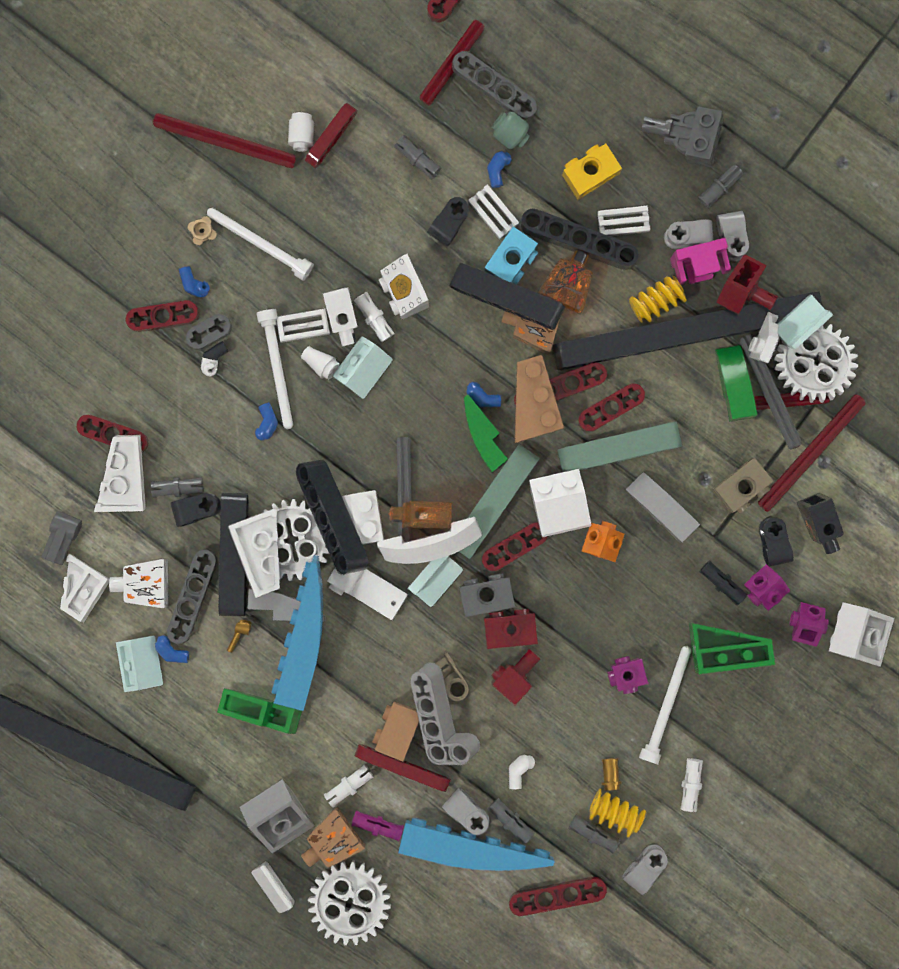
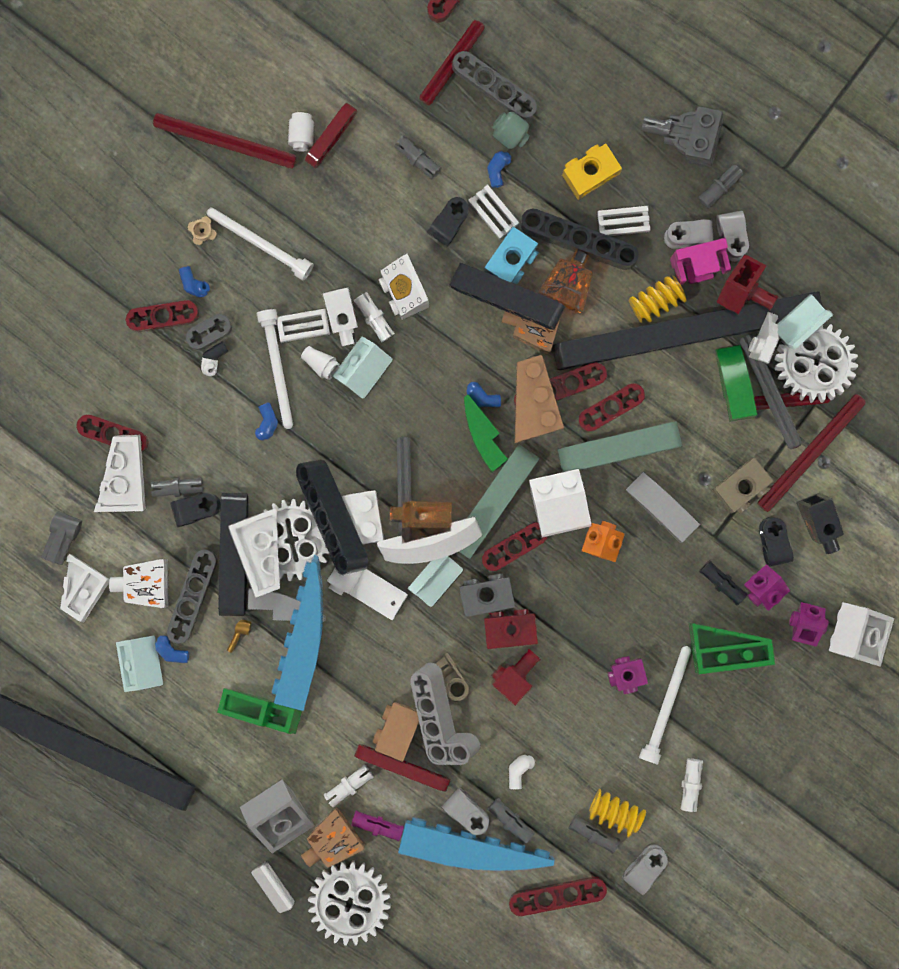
pearl gold pin [601,758,622,790] -> none

